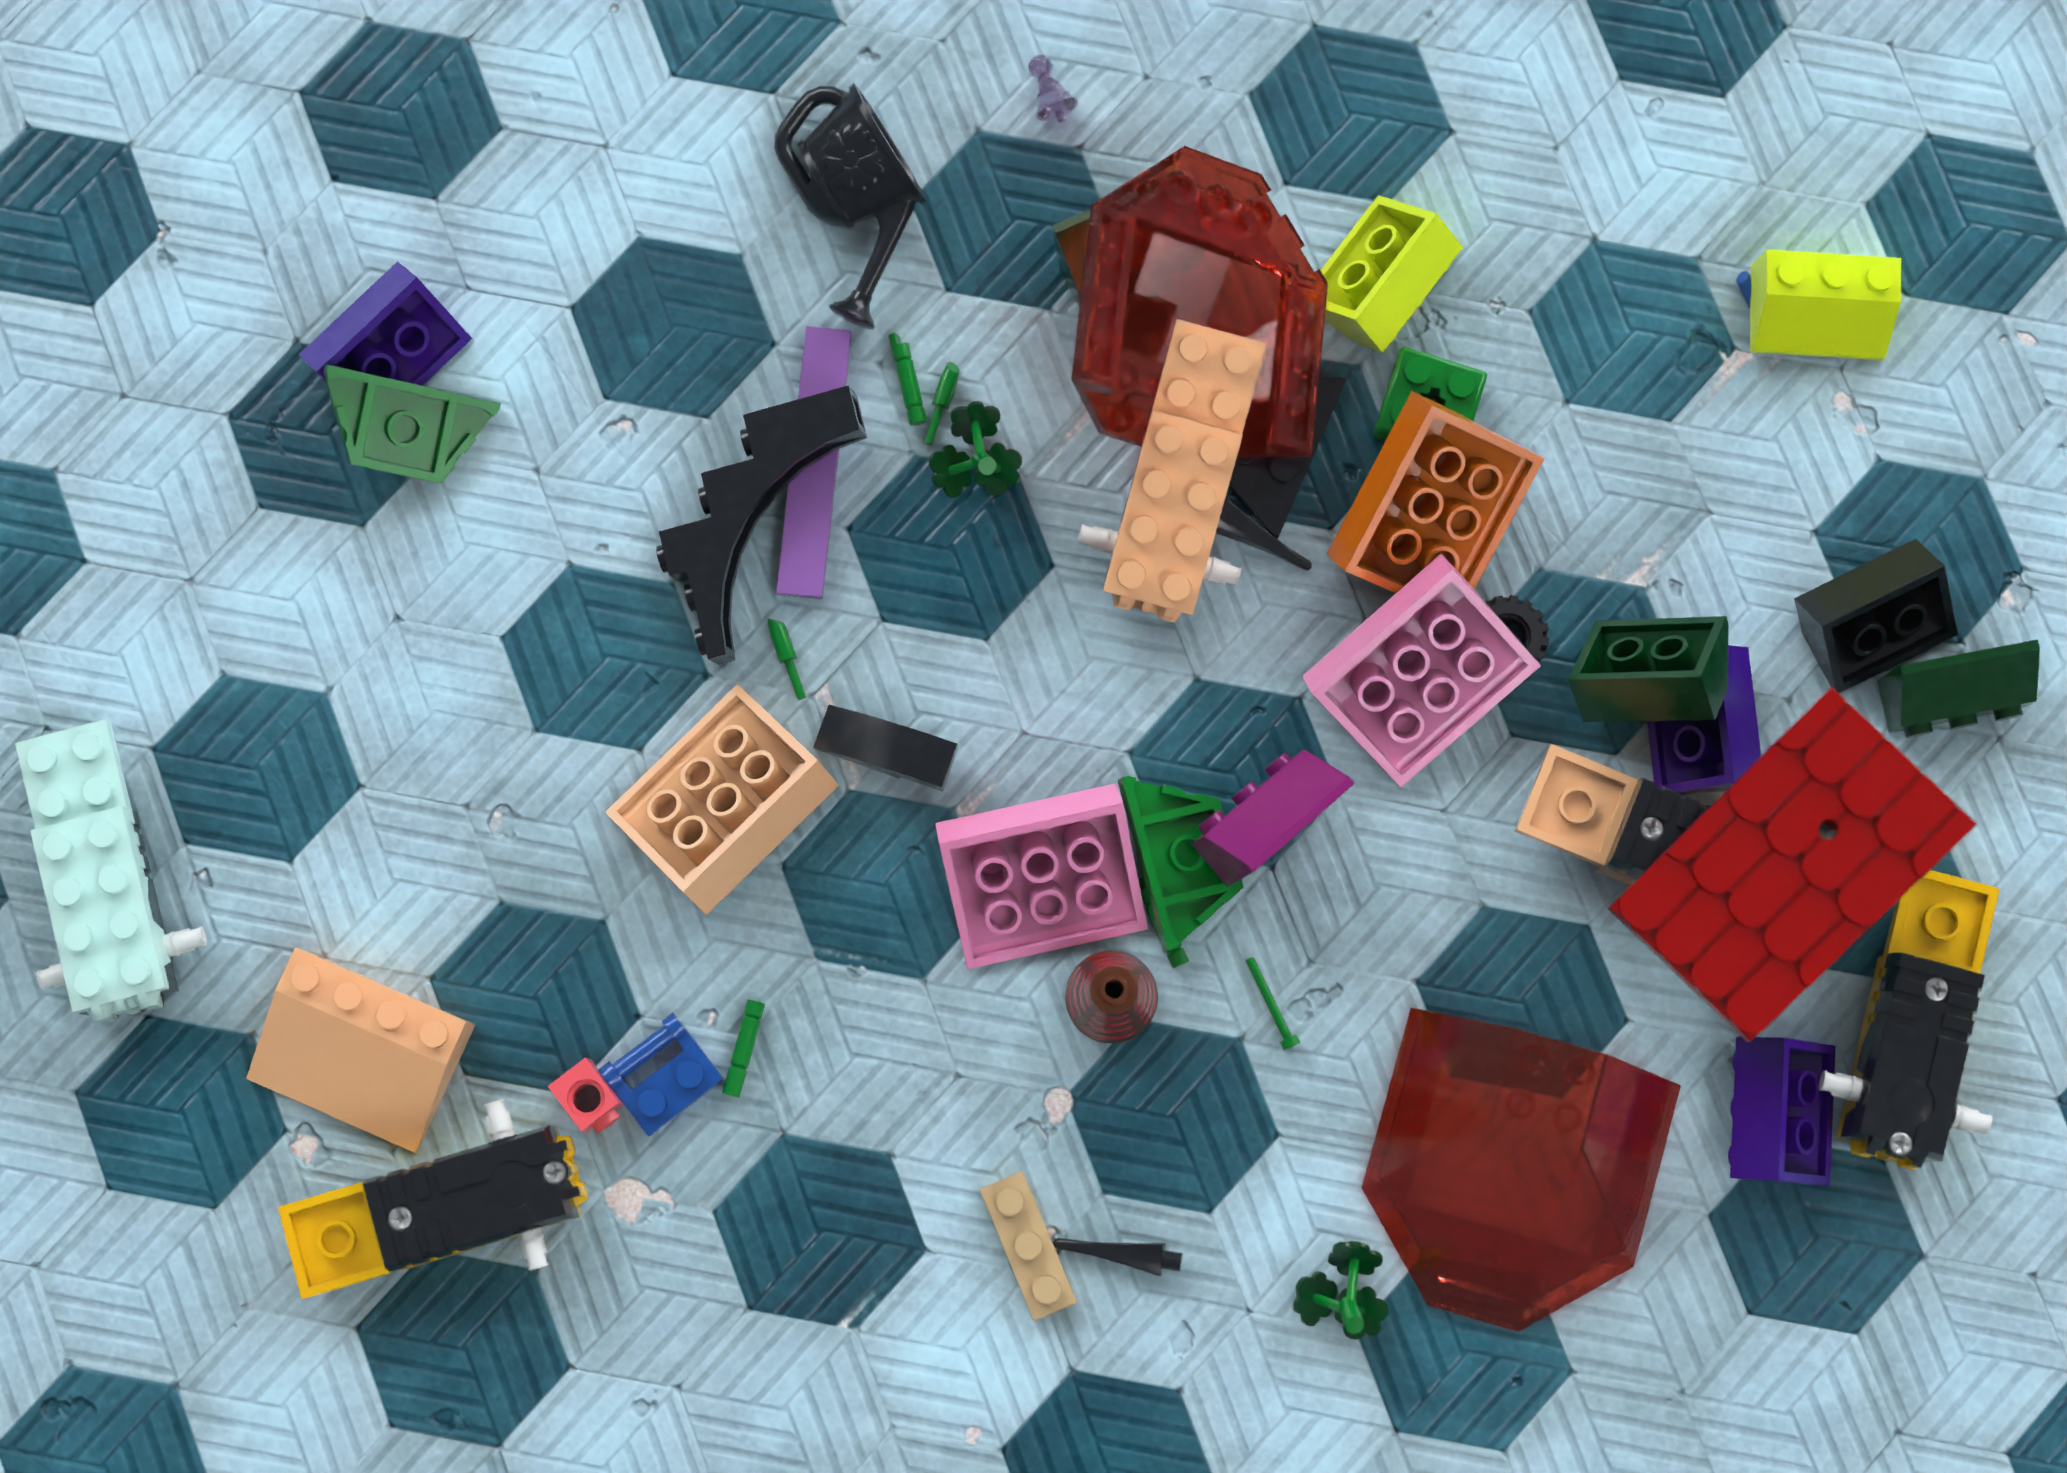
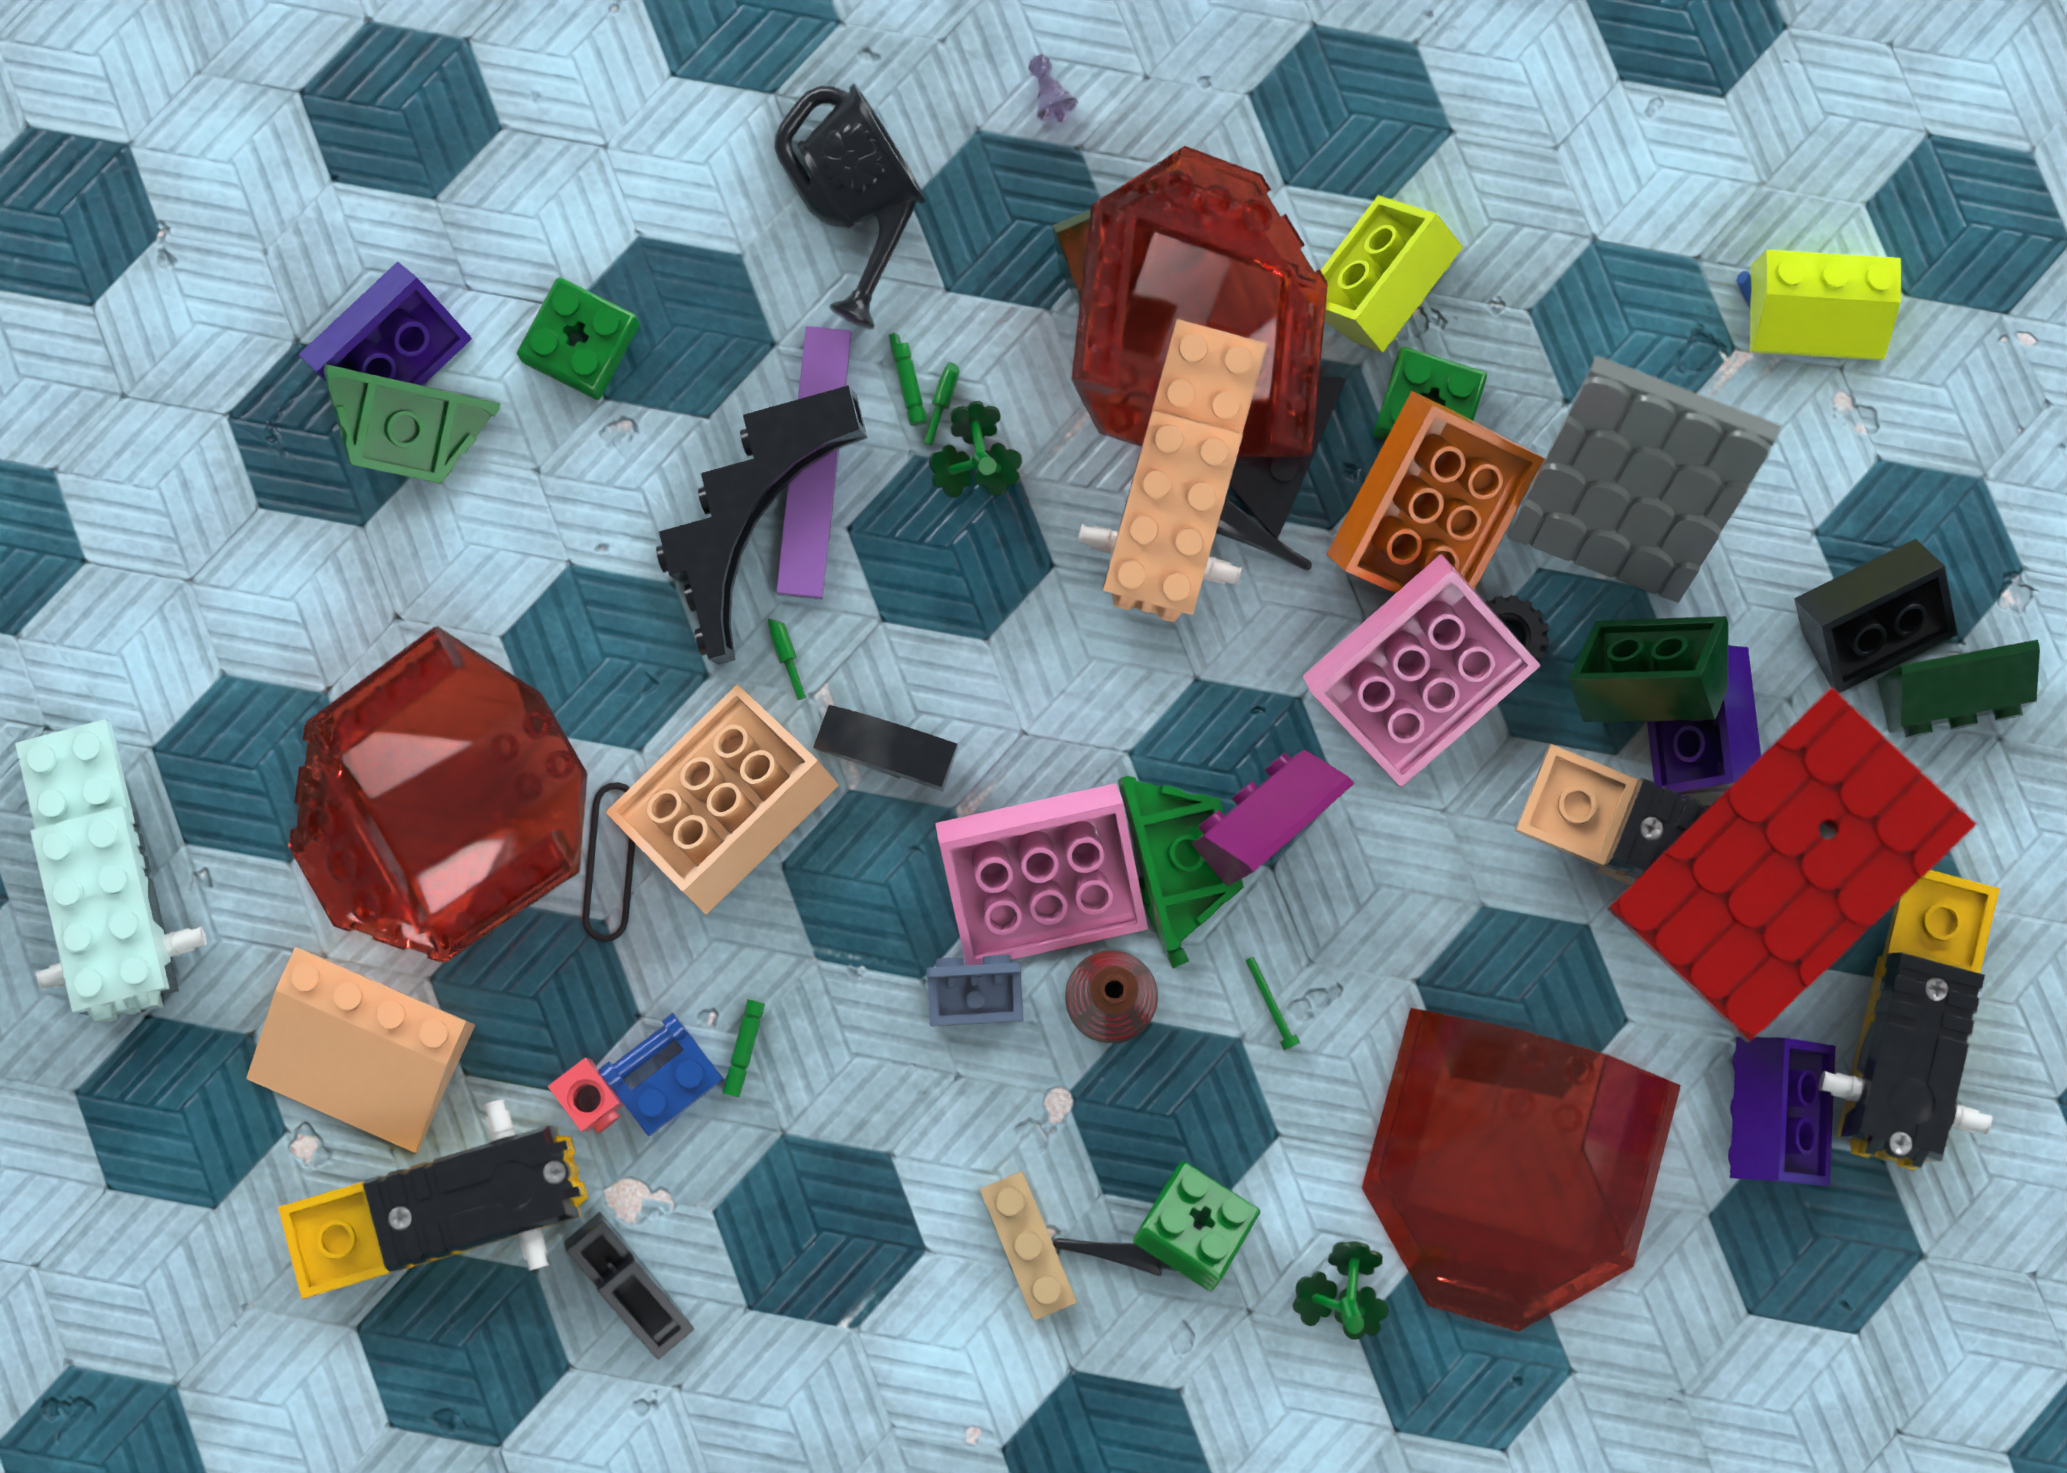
none -> clear red windscreen [288,626,588,963]
none -> green brick [517,277,640,400]
none -> black slope [564,1212,695,1360]
none -> black piece [582,782,635,942]
none -> sand blue bracket [926,955,1024,1027]
none -> brick [1133,1161,1260,1291]
none -> light grey piece [1508,356,1781,603]

